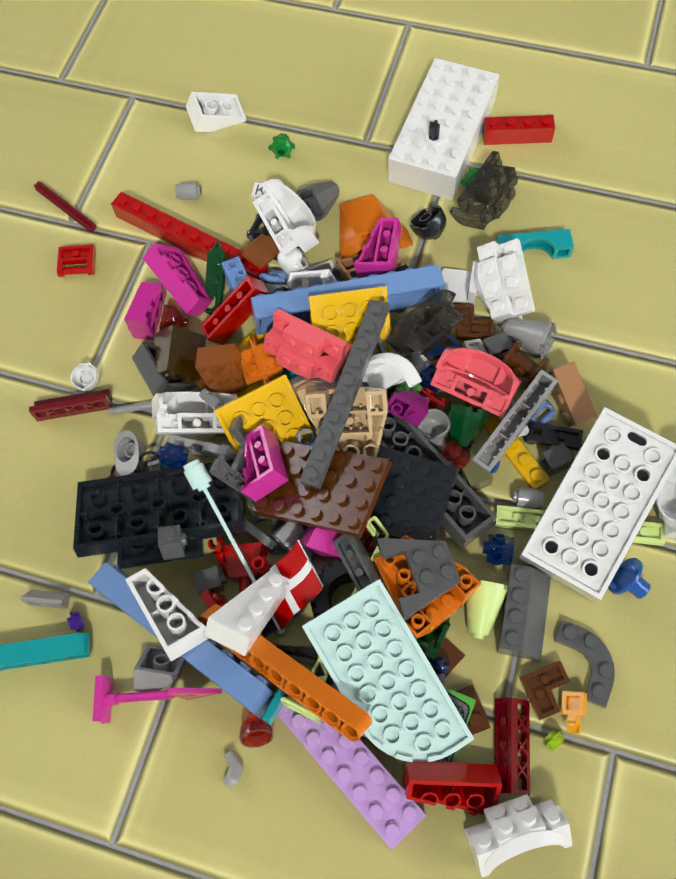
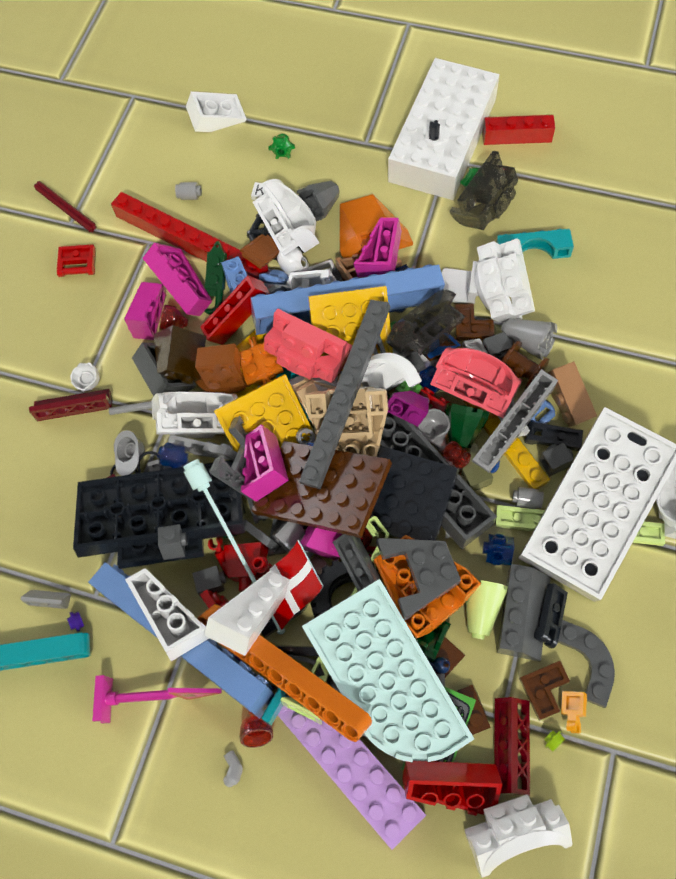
light grey slope [134,644,186,692] -> none
light grey axle [199,388,224,410] -> none
black cylinder [410,205,447,240] -> none
blue piece [608,558,651,599] -> none
none -> black plate [534,583,568,649]

